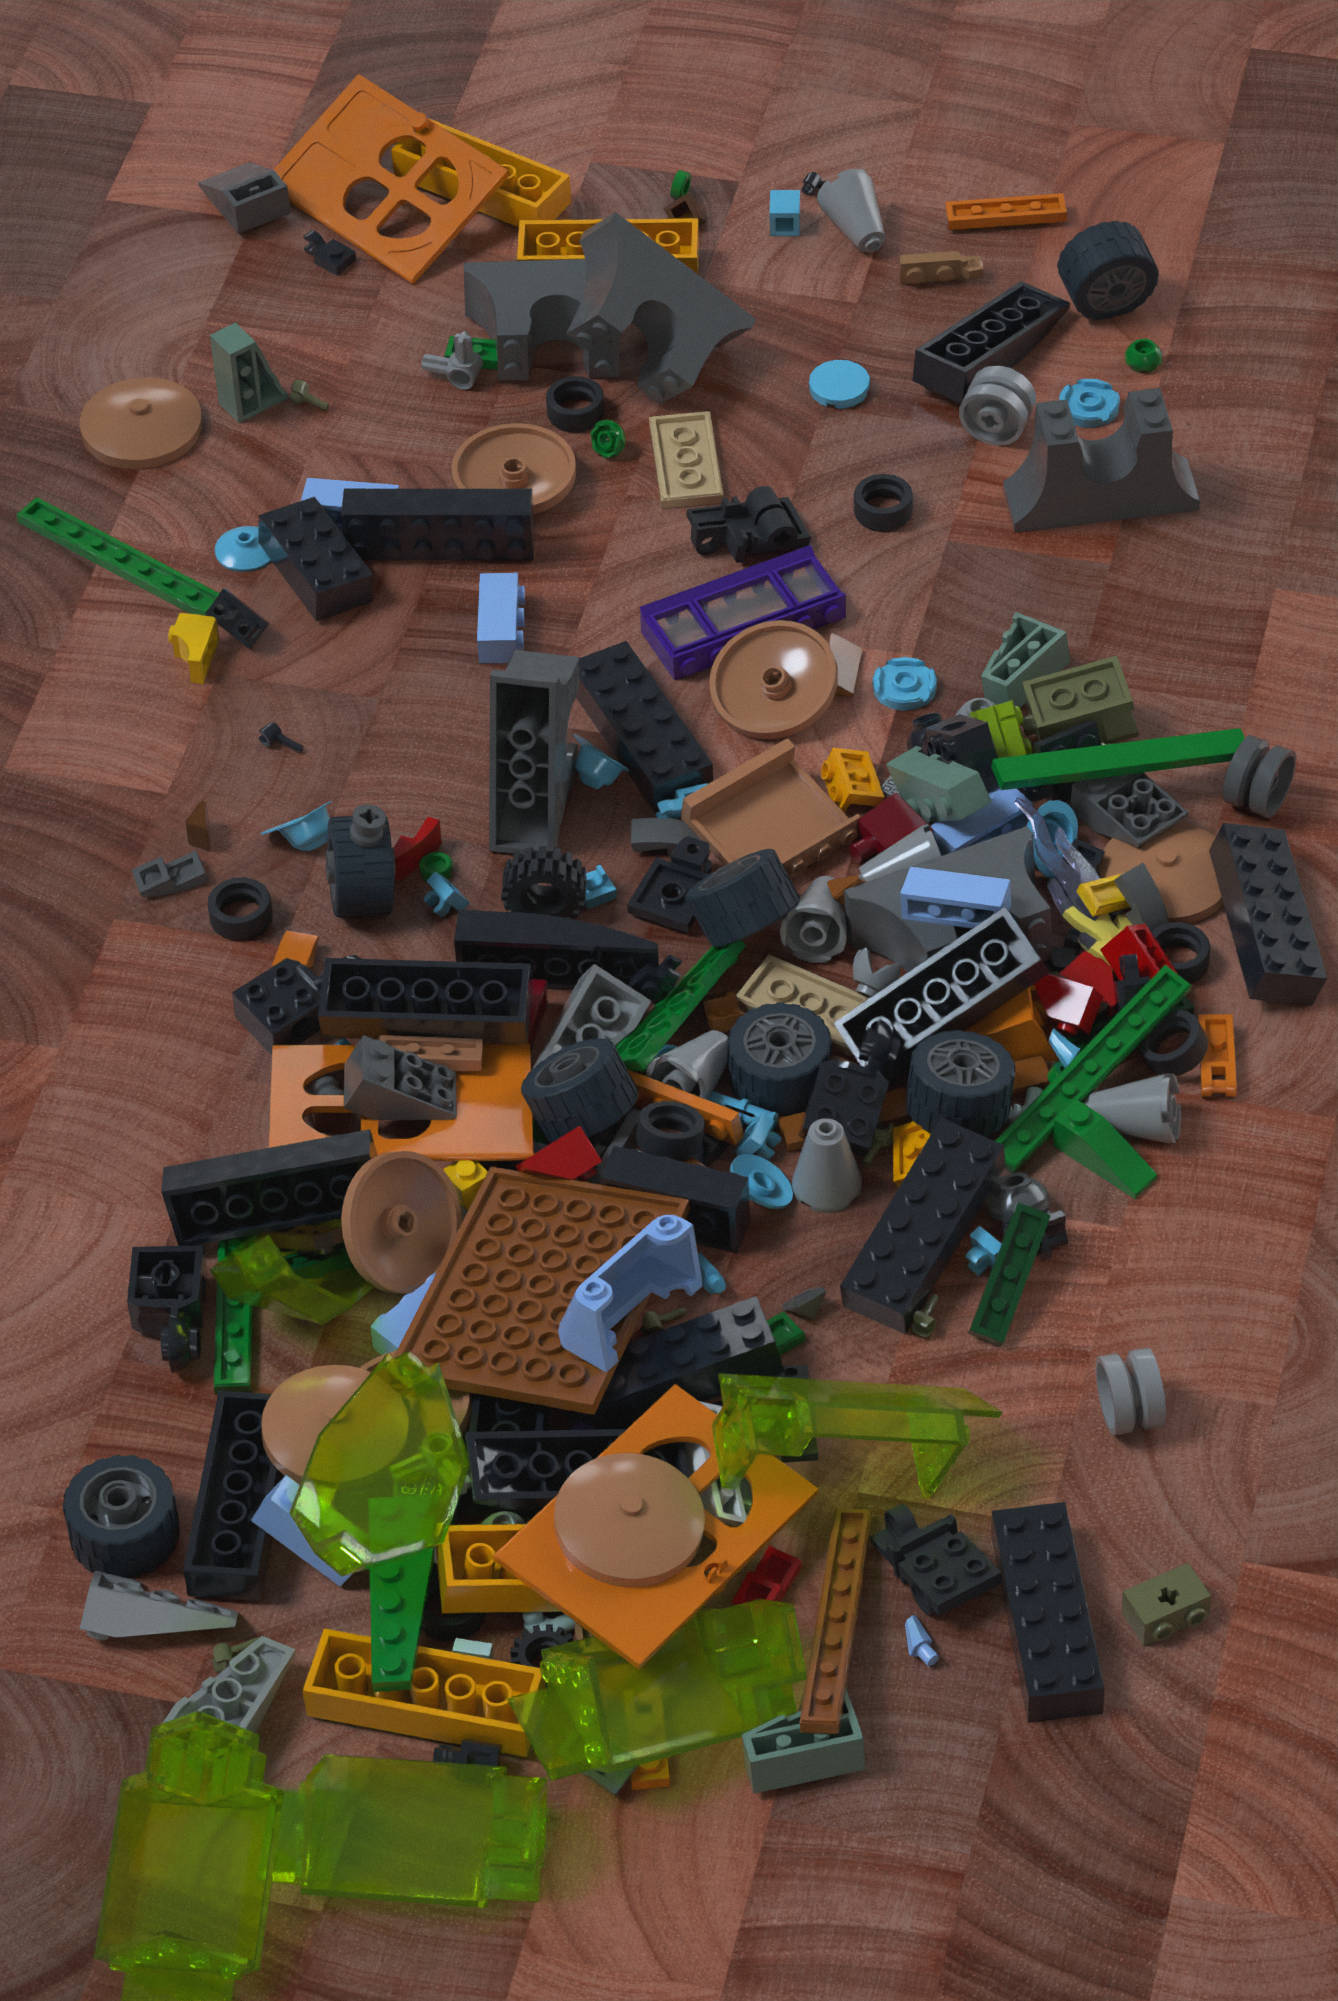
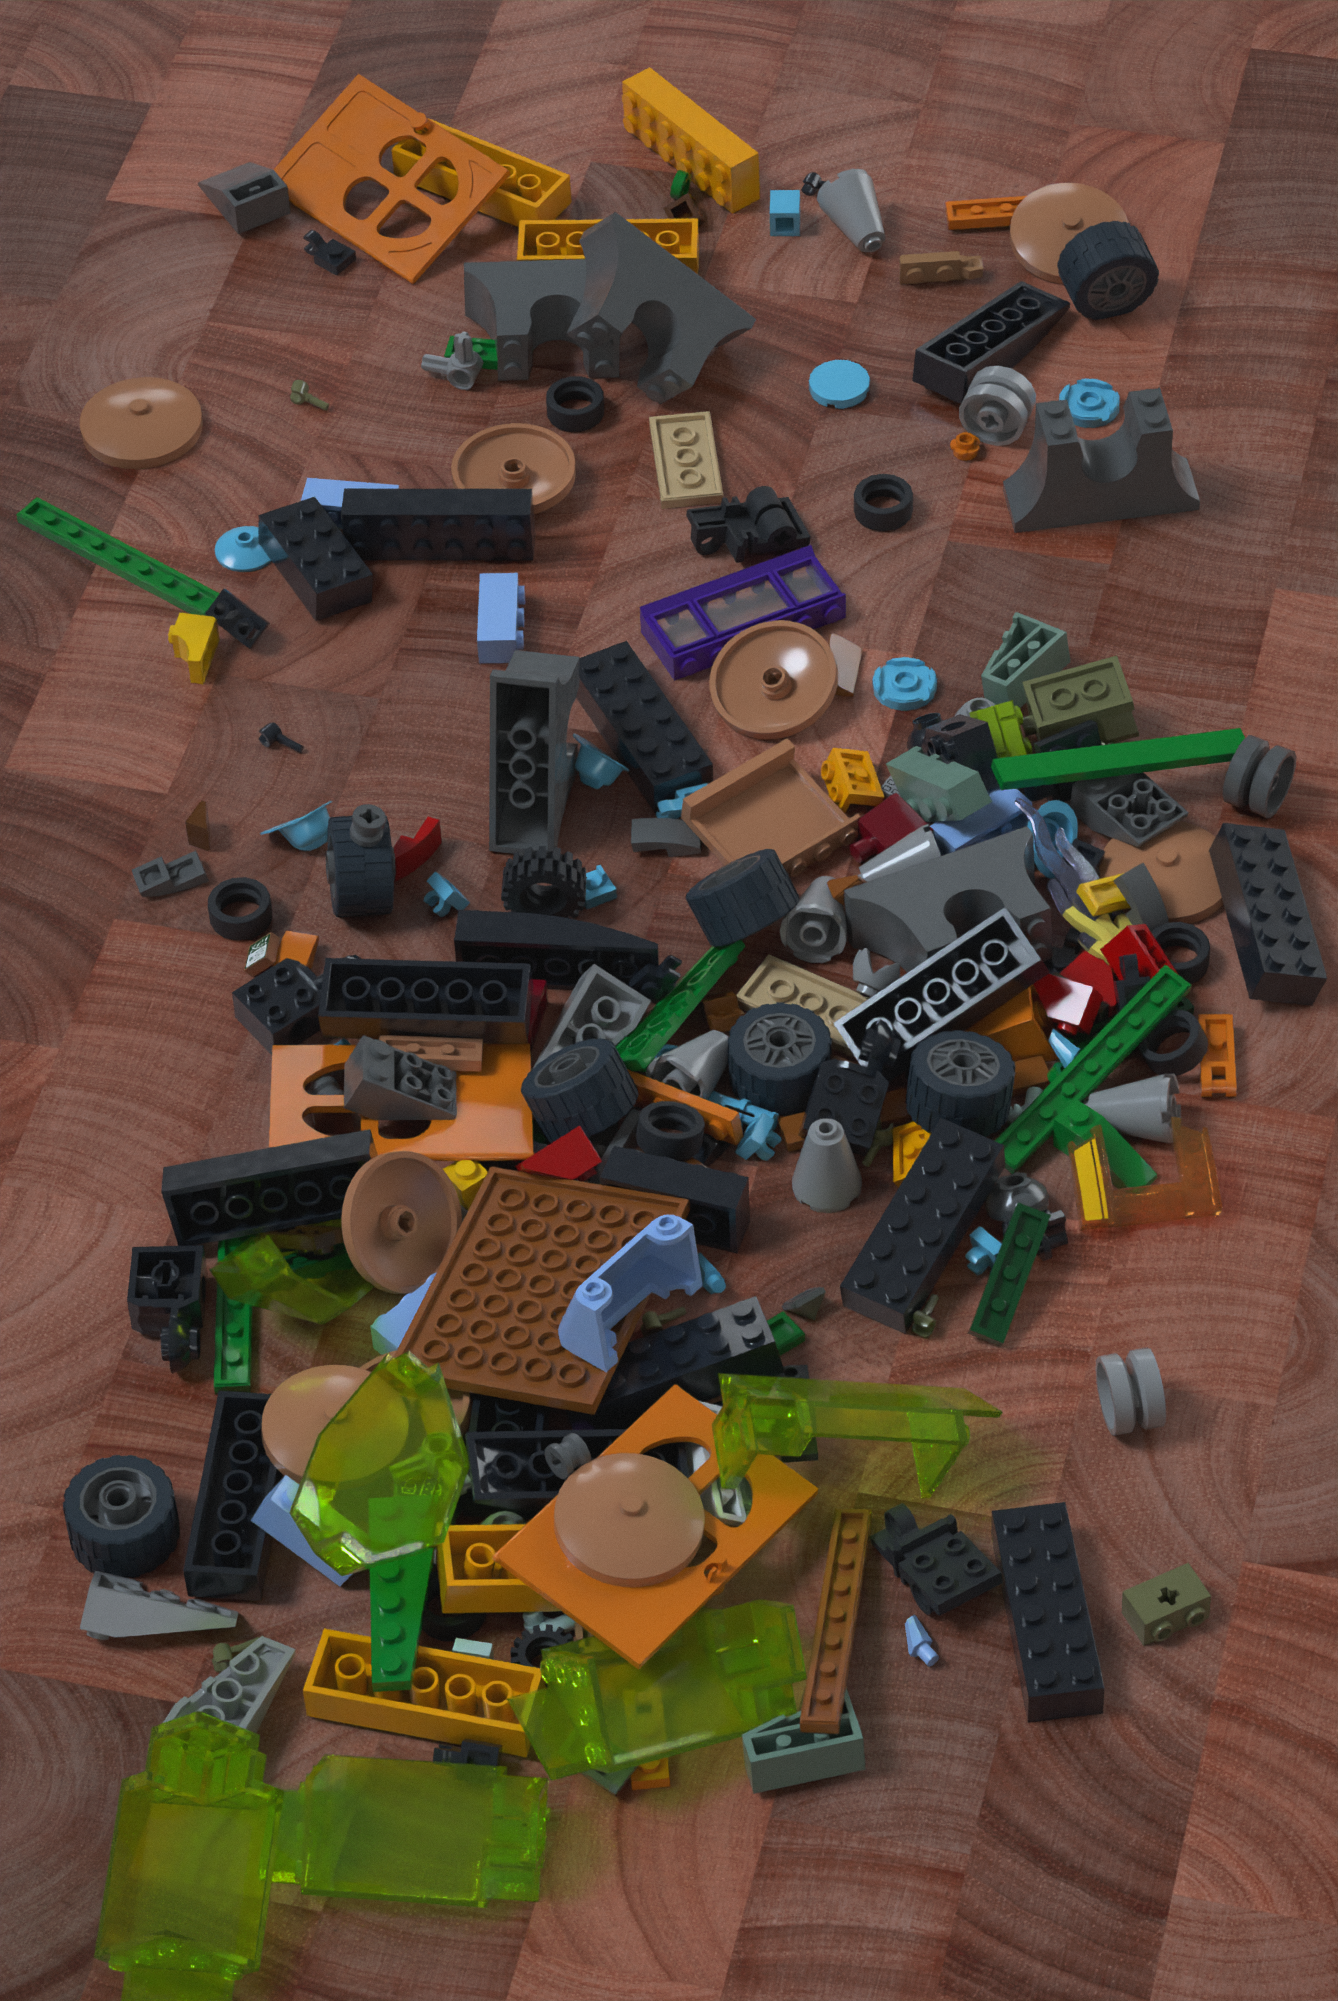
sand green wedge [210,323,289,423] -> none
green tile [419,852,453,882] -> none
green plate [590,420,626,458] -> none
black plate [627,836,712,933] -> none
medium azure dish [730,1154,793,1209] -> none
red slope [731,1545,803,1620] -> none
light blue brick [900,867,1011,928] -> none
green plate [1125,339,1162,372] -> none
none -> tile [244,932,280,977]
none -> dark grey wheel [545,1433,591,1479]
none -> light orange brick [622,67,760,214]
none -> orange plate [950,432,980,461]
none -> nougat dish [1010,183,1129,284]
none -> clear orange wedge [1068,1117,1223,1231]

